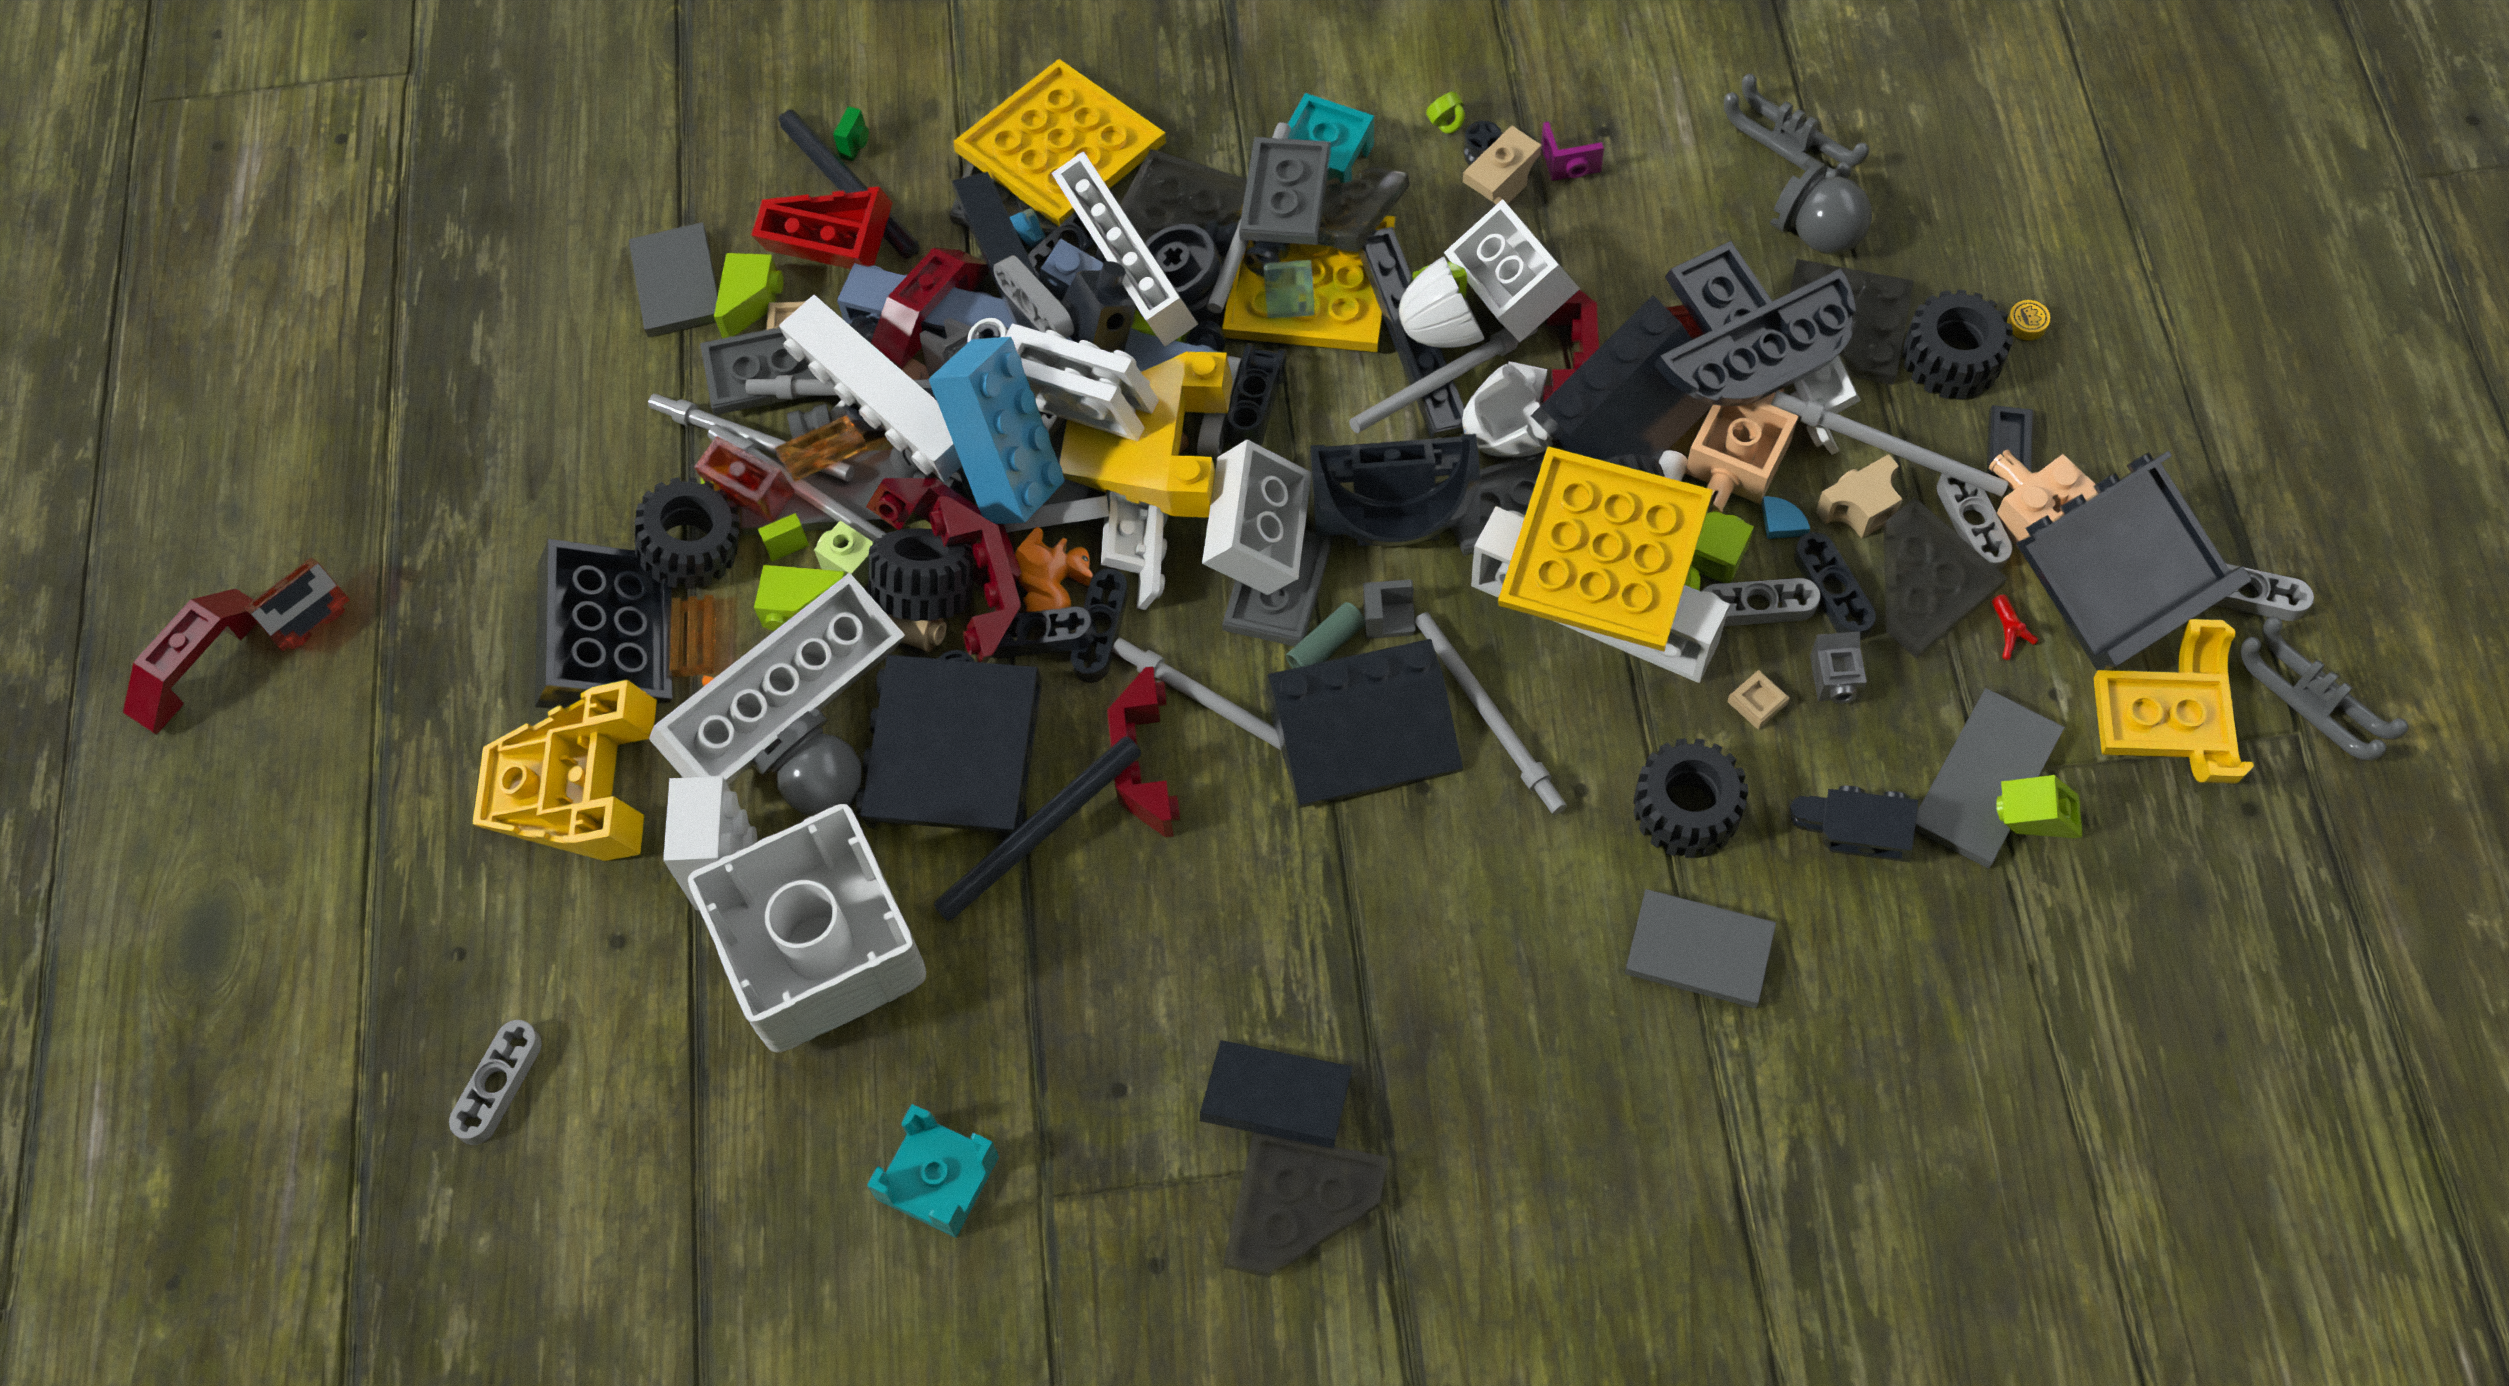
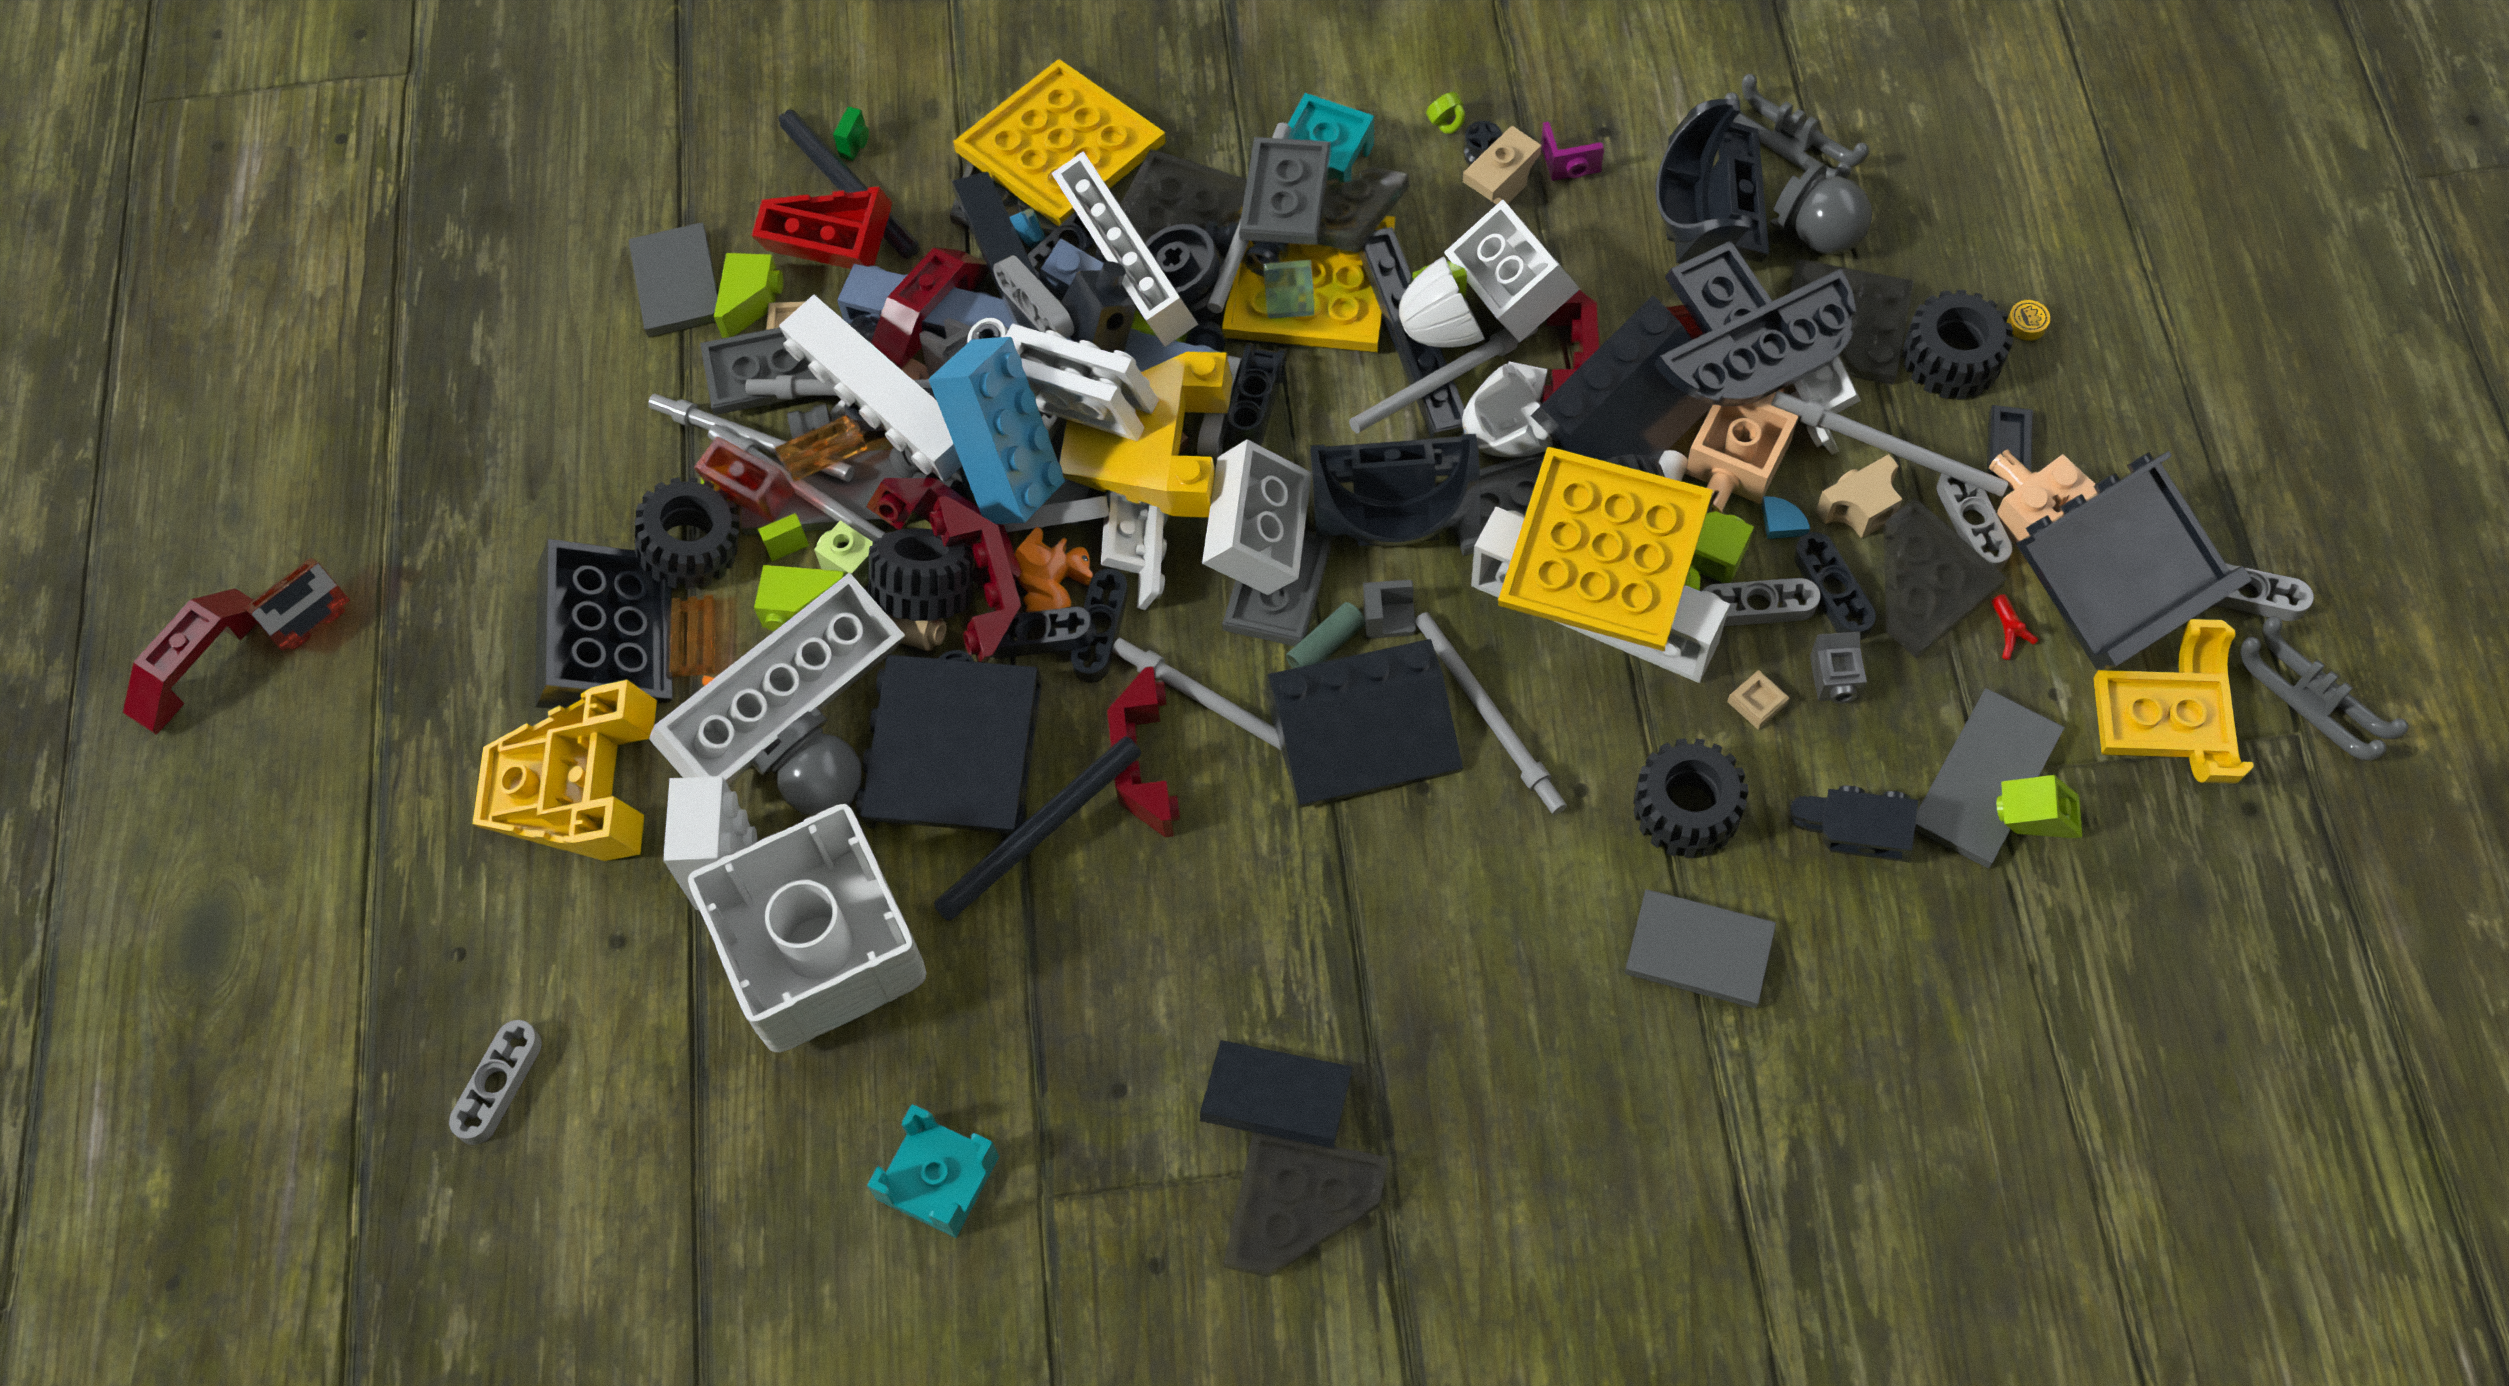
none -> black piece [1656,99,1769,264]

